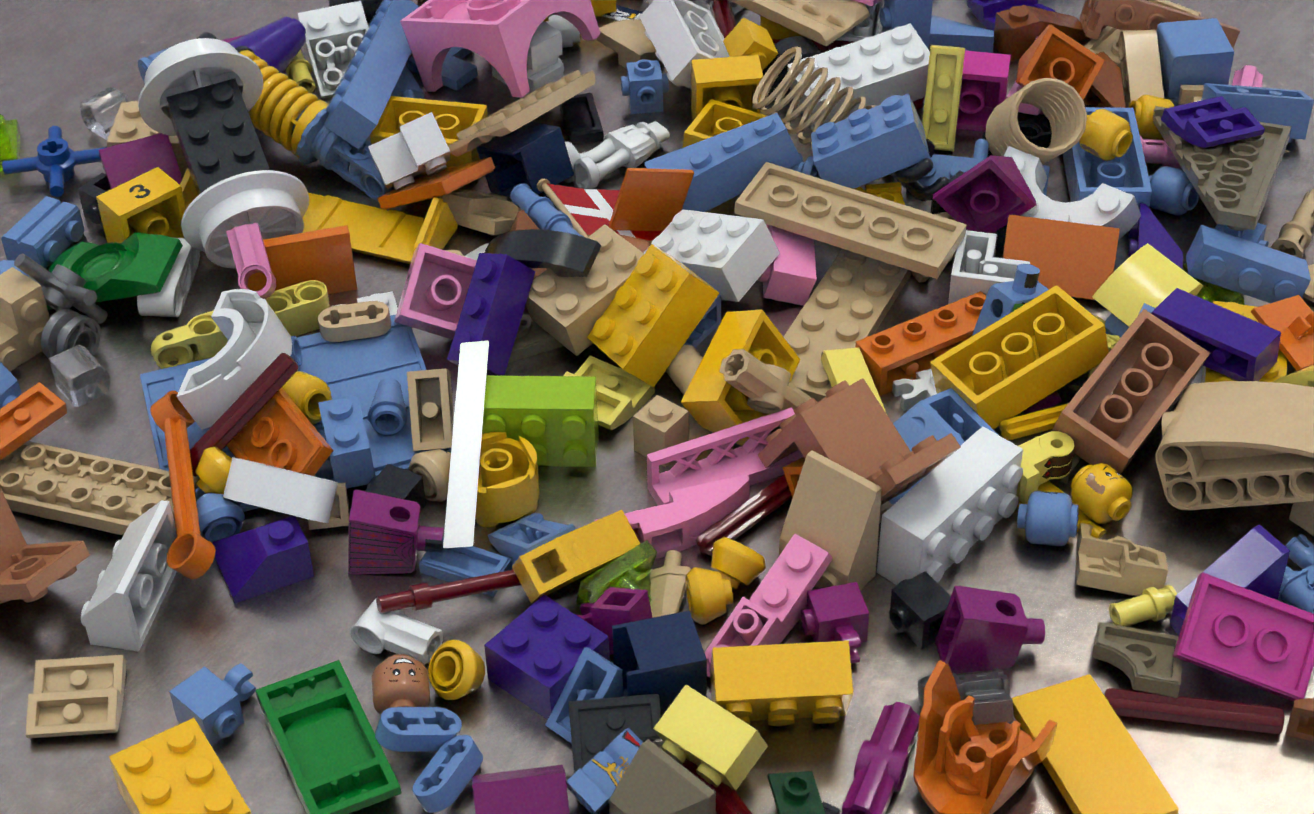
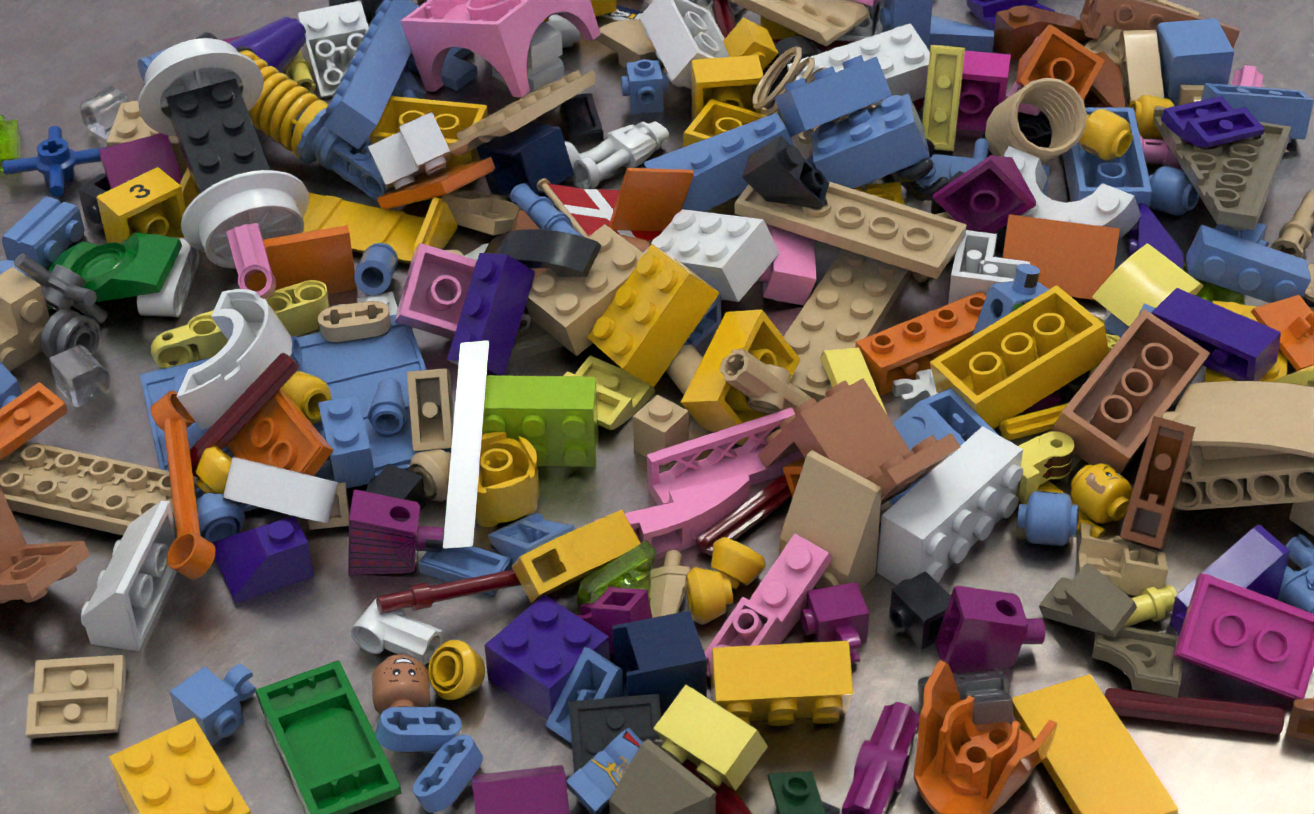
none -> medium blue piece [354,243,398,295]
none -> black slope [742,135,829,209]
none -> medium blue brick [774,55,892,137]
none -> dark tan slope [1039,563,1137,637]
none -> dark orange slope [1120,416,1196,549]

